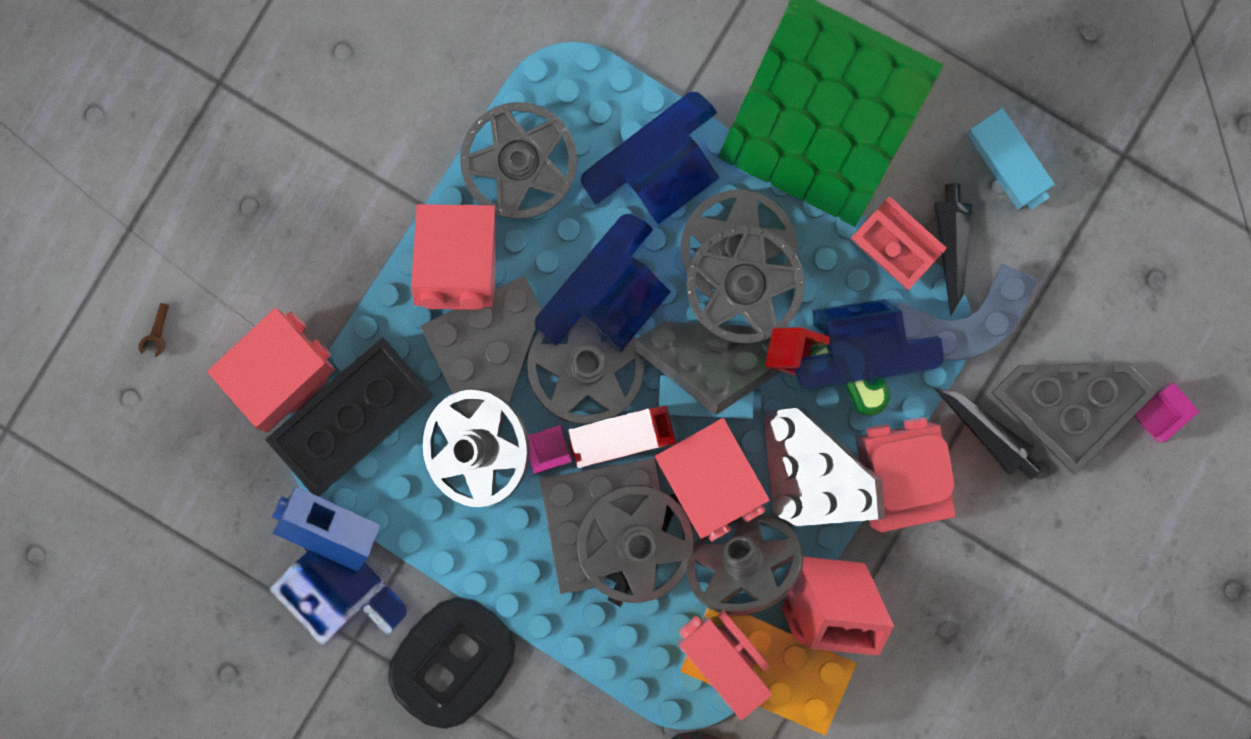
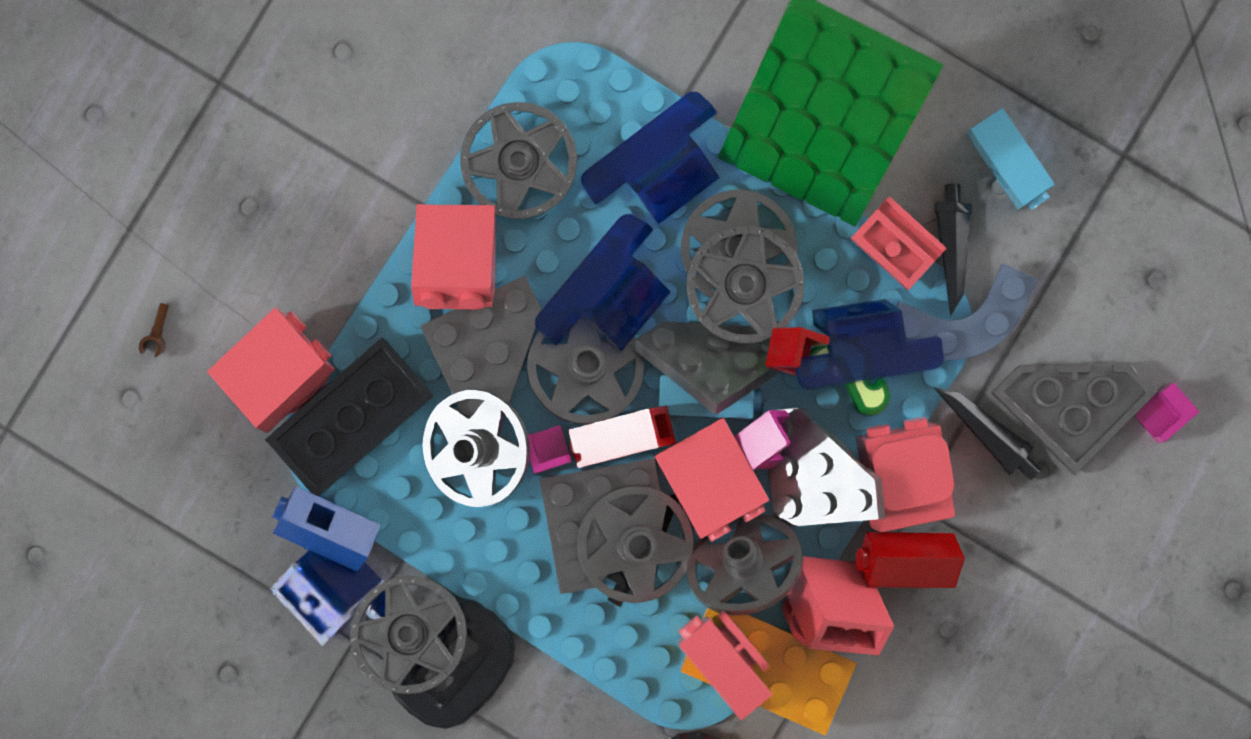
none -> flat silver wheel [350,576,467,694]
none -> panel [734,410,790,470]
none -> red brick [855,532,965,588]

